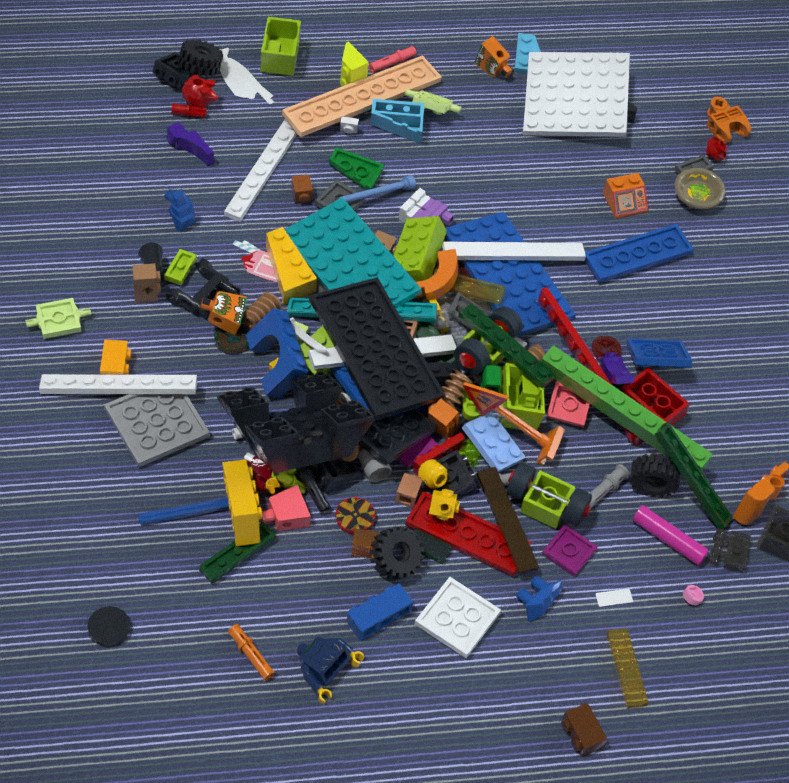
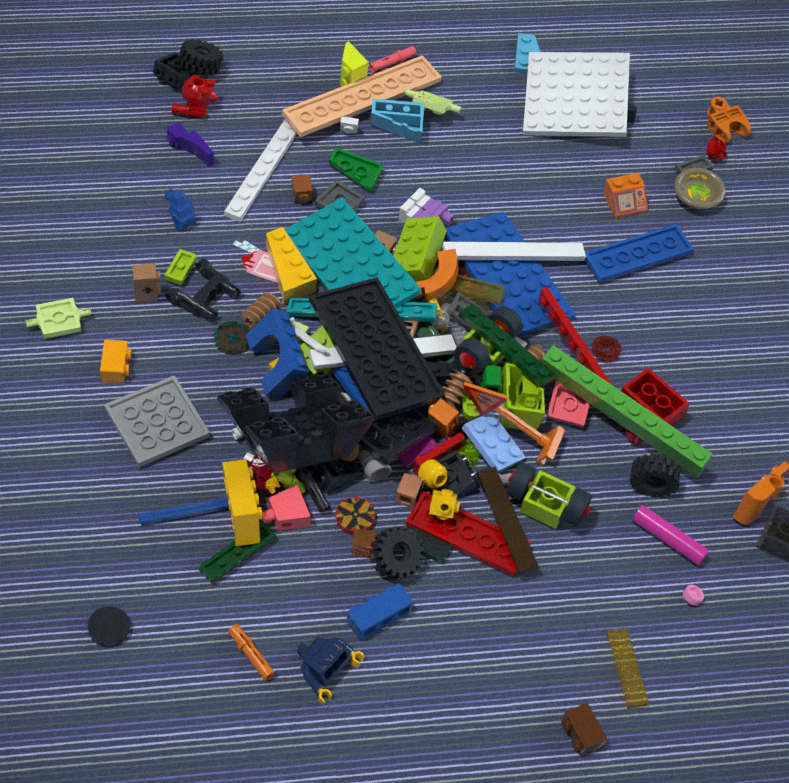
white plate [39,374,197,394] -> none
black piece [138,242,164,280] -> none
torso [200,291,247,335] -> none
white sticker [220,48,274,104] -> none
lime piece [260,17,301,76] -> none
medium blue piece [339,175,416,202] -> none
white plate [415,577,501,658] -> none
orange torso [474,36,513,77] -> none
blue connector [516,576,563,622] -> none
magenta tile [541,525,598,577] -> none
light grey pin [589,464,630,508] -> none
white sticker [596,589,633,607] -> none
dark purple slope [599,352,634,384] -> none
blue plate [626,338,692,369] -> none
dark green plate [655,422,733,530] -> none
clear smoke plate [709,528,751,573] -> none

